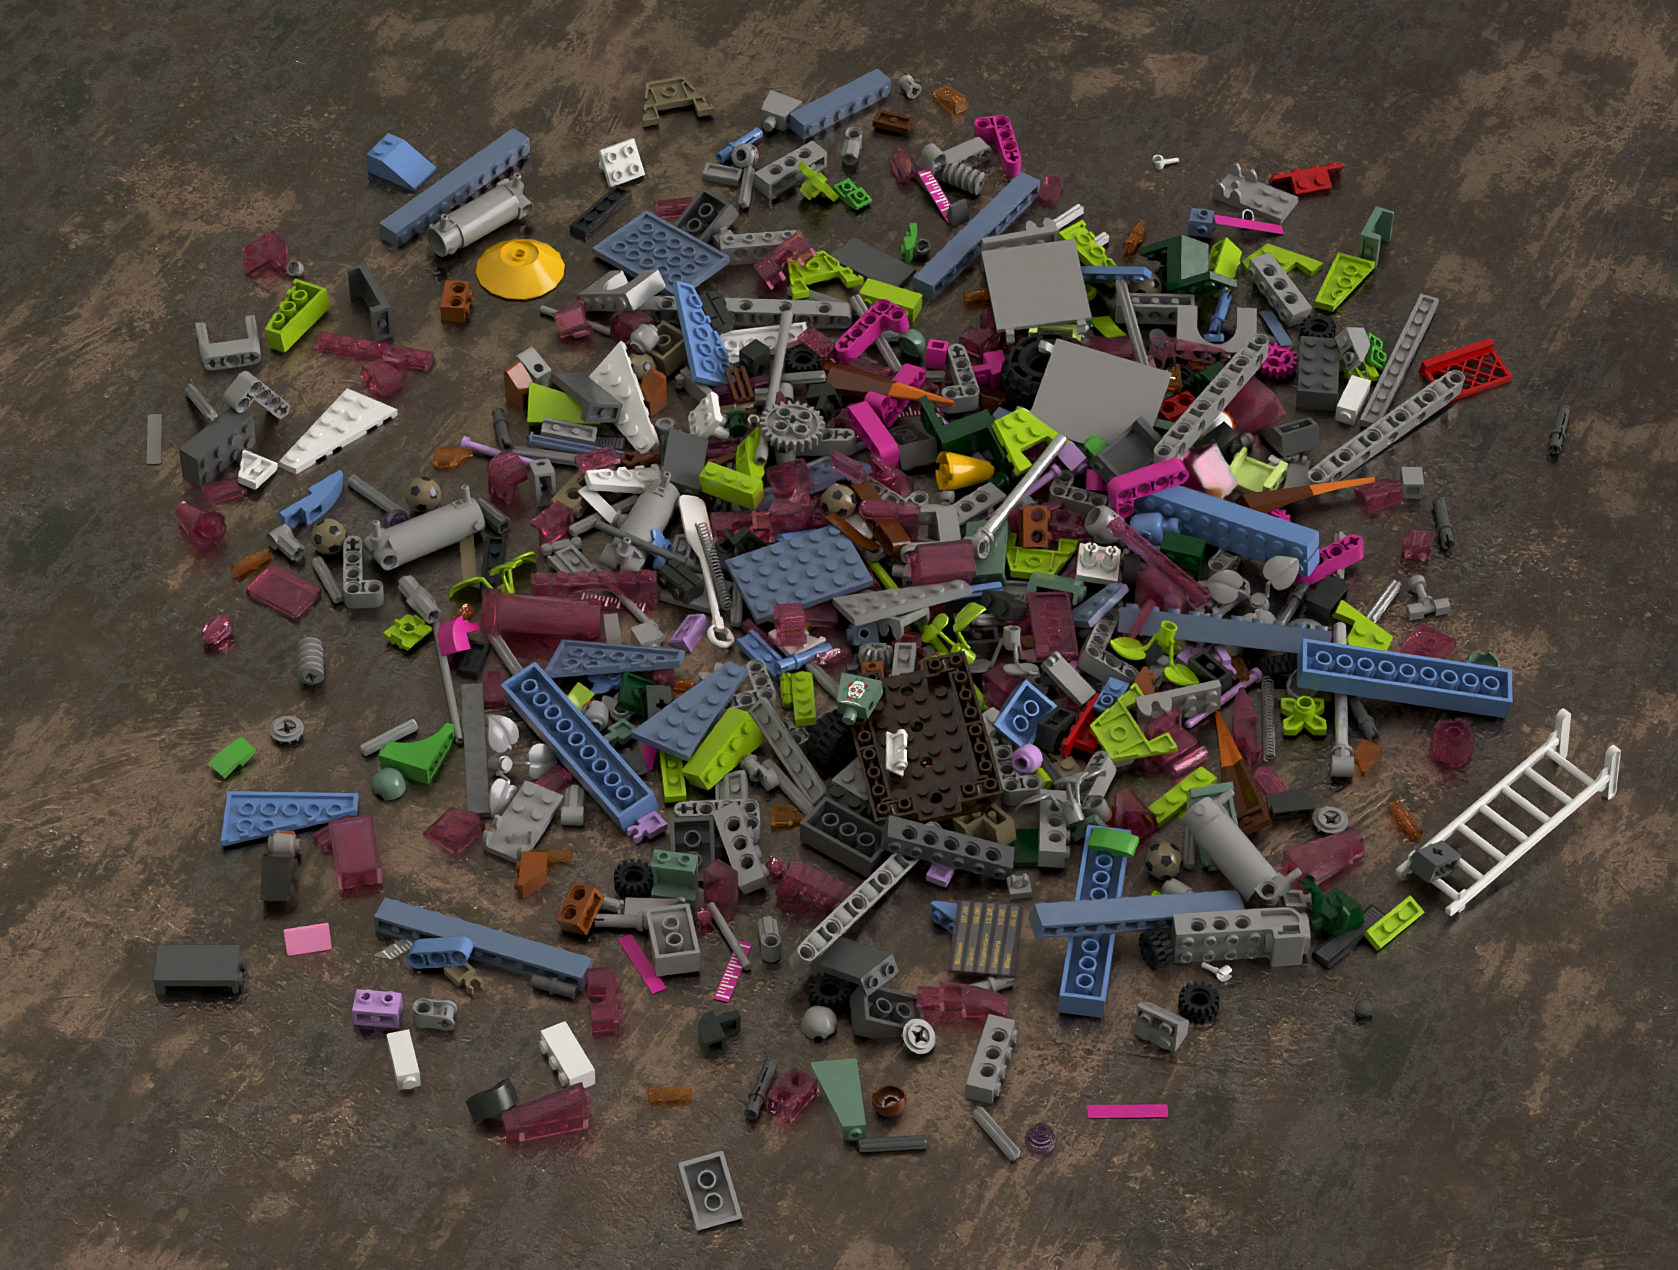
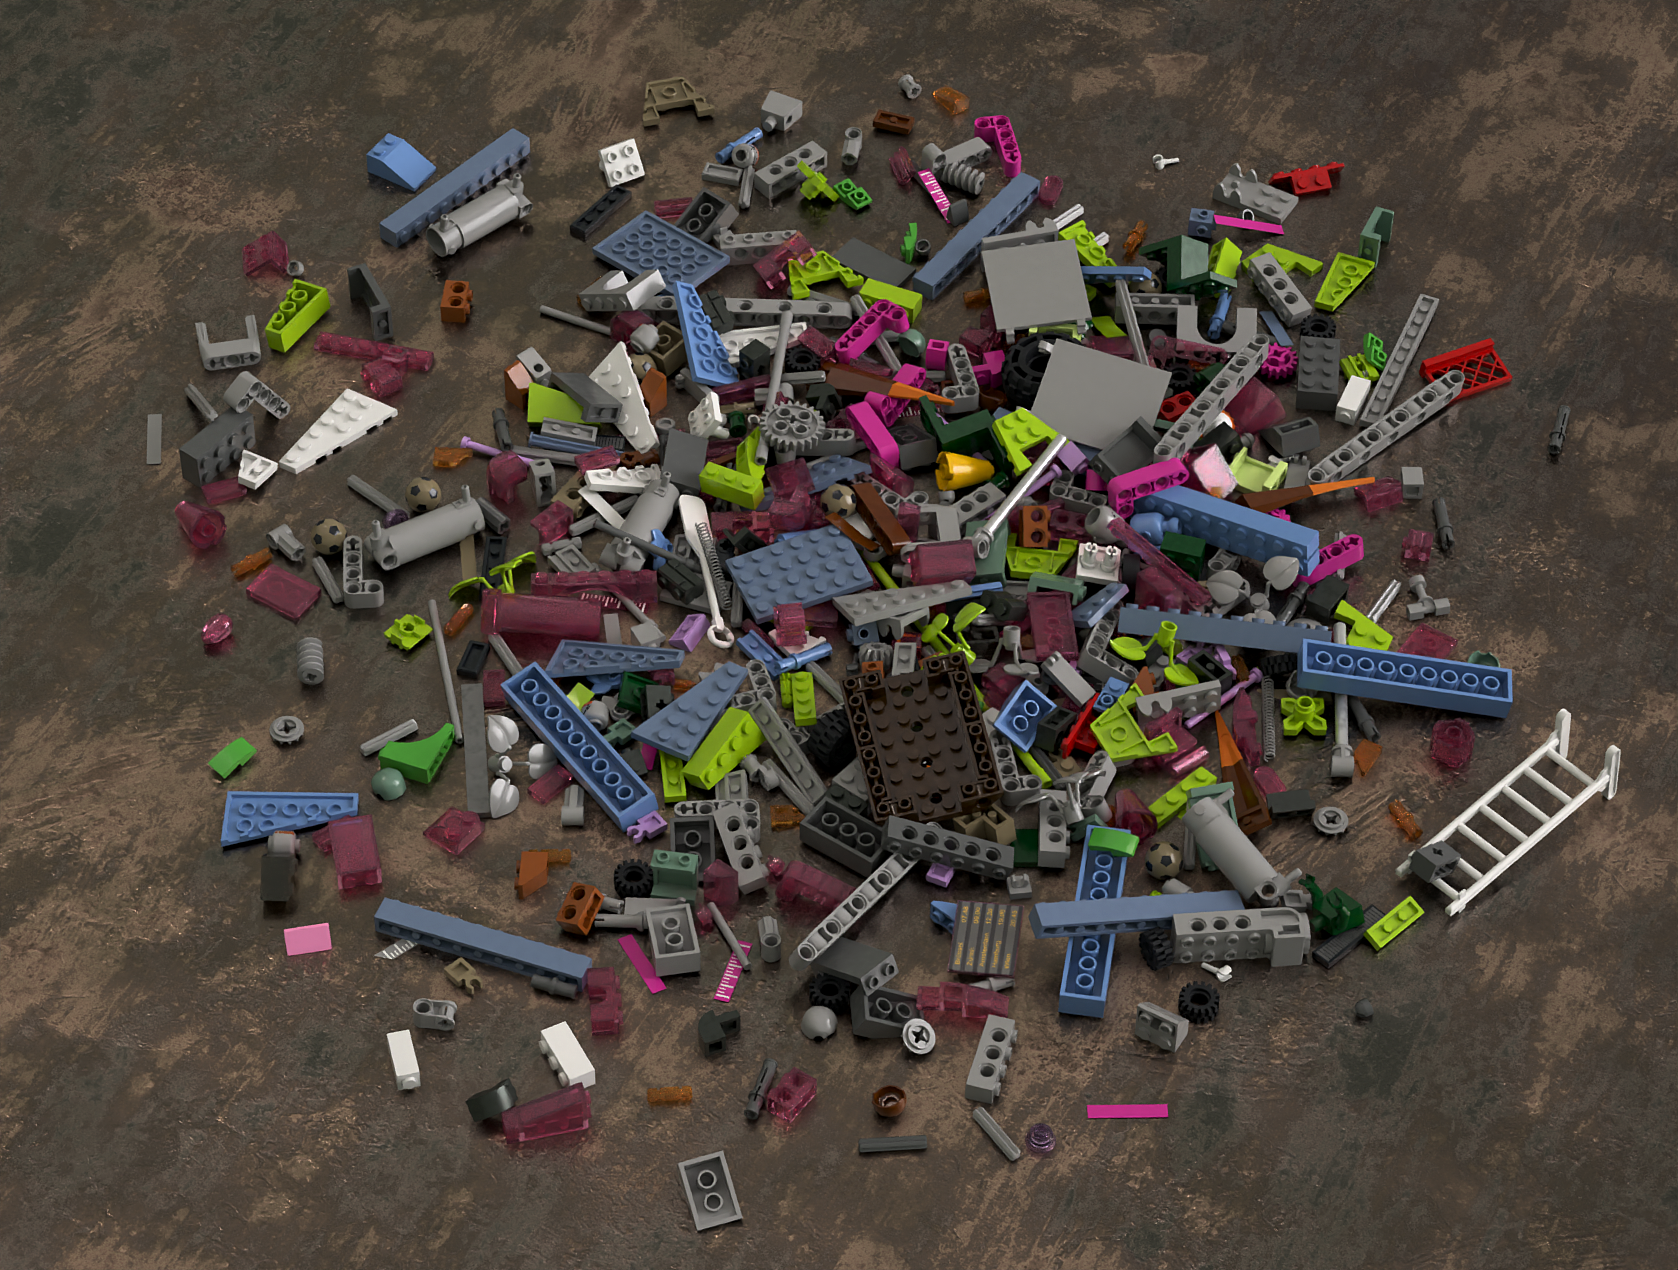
dark grey panel [154,945,245,994] -> none
medium blue slope [279,470,344,529] -> none
lavender brick [352,989,403,1028] -> none
light grey piece [398,575,442,624] -> none
medium blue beam [406,936,473,969] -> none
dark pink brick [437,616,480,656] -> none
yellow dish [476,239,565,300] -> none
light grey hinge [482,780,564,863] -> none
clear pink piece [553,298,594,339] -> none
light grey bush [611,510,628,529] -> none
reddish brown tile [725,365,754,404] -> none
sand blue brick [789,69,891,140] -> none
sand green slope [811,1058,866,1141] -> none
clear pink axle [813,645,851,666] -> none
clear pink tile [829,450,866,484] -> none
sand green torso [837,672,883,725] -> none
clear pink tile [859,500,900,519] -> none
white hinge [886,729,908,776] -> none
lavender head [1011,744,1043,775] -> none
bright green brick [1083,435,1108,461] -> none
clear pink tile [1127,599,1156,640] -> none
clear orange tile [1164,364,1182,393] -> none
medium blue tile [1203,333,1224,344] -> none
clear pink slope [1281,828,1364,891] -> none
light grey slope [1335,327,1371,372] -> none

